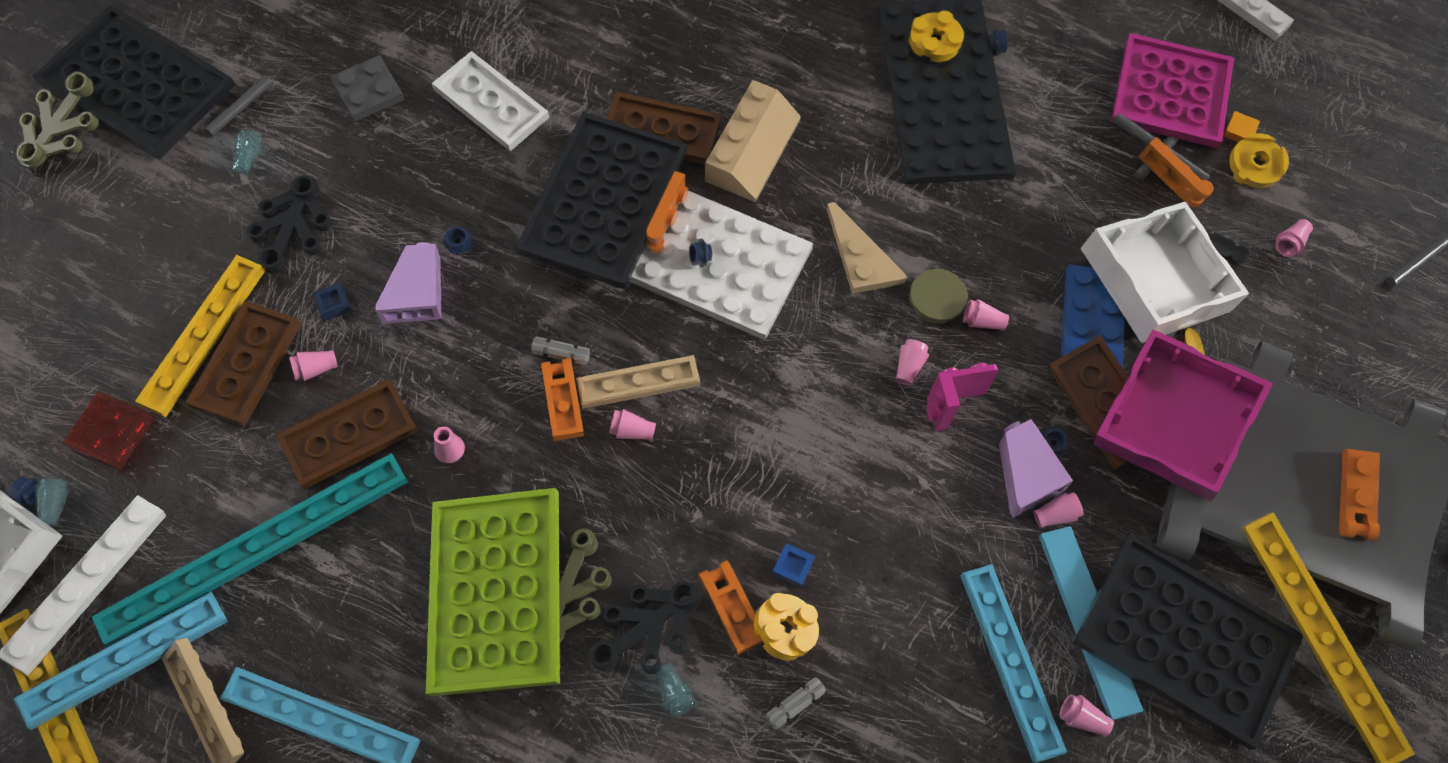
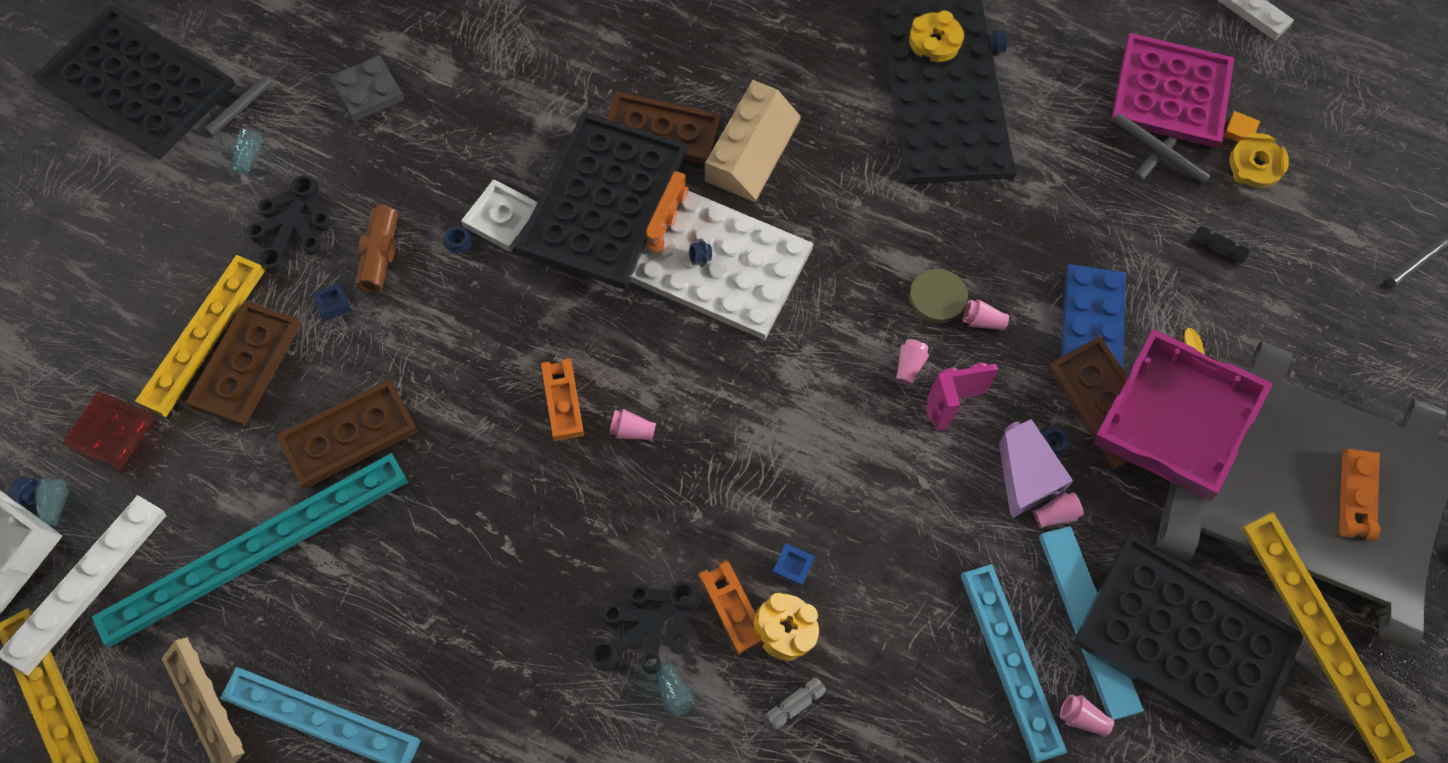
medium azure tile [13,592,228,730] -> none
olive plant [16,72,99,169] -> none
bright pink cone [289,350,338,381] -> none
lavender slope [376,242,441,324] -> none
lime plate [426,488,560,696] -> none
white plate [432,51,549,151] -> none
bright pink cone [434,427,465,463] -> none
light grey axle [531,337,590,365] -> none
olive plant [559,529,612,642] -> none
tan tile [576,355,700,409] -> none
tan wing [827,202,907,294] -> none
white tile [1081,202,1249,343] -> none
orange plate [1139,137,1214,208] -> none
bright pink cone [1275,219,1313,257] -> none
none -> dark orange piece [355,205,398,293]
none -> white plate [461,179,538,252]

